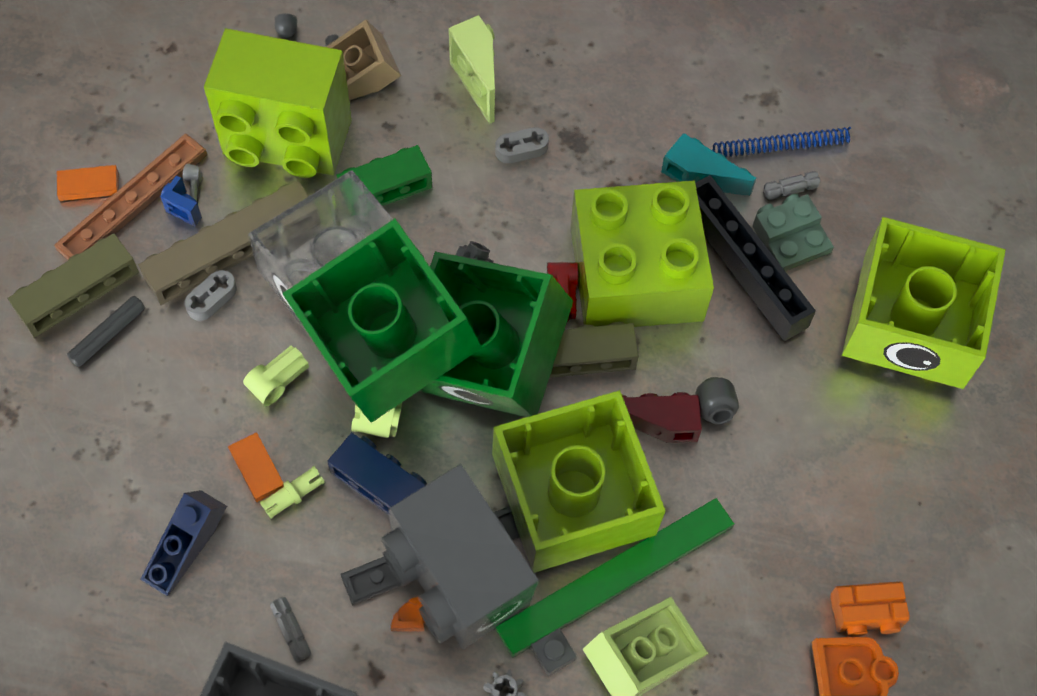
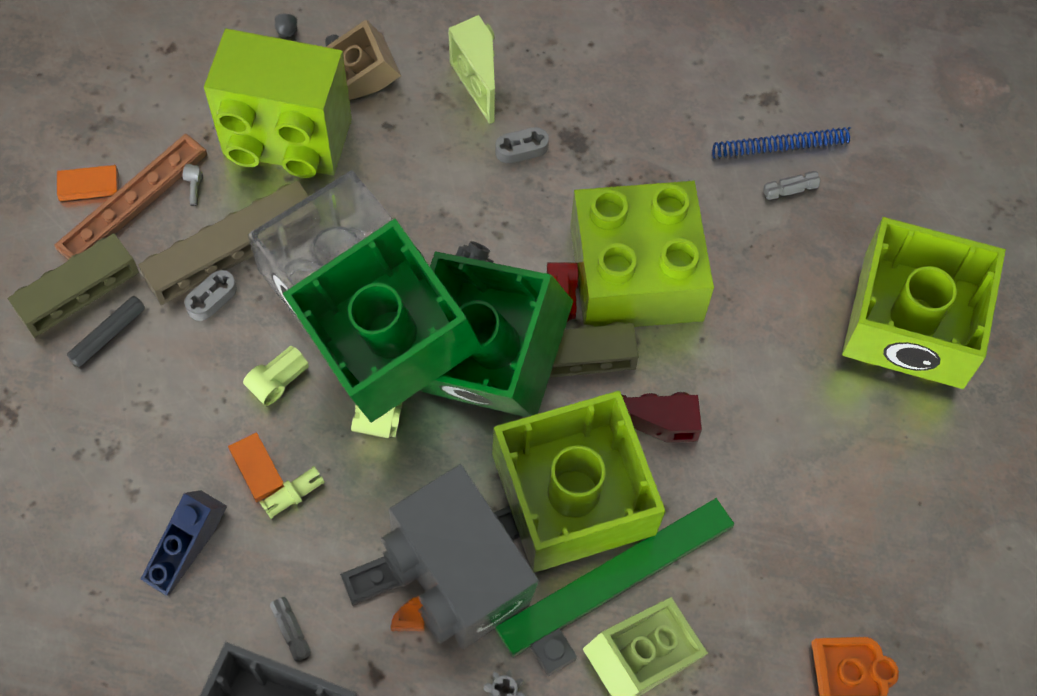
blue bracket [160,176,202,227] -> none
dark blue brick [327,432,427,516] -> none
green brick [336,145,433,218] -> none
teal slope [661,133,756,196] -> none
black brick [695,175,816,341] -> none
dark grey head [695,377,739,424] -> none
sand green plate [752,194,834,271] -> none
orange brick [830,581,910,637] -> none

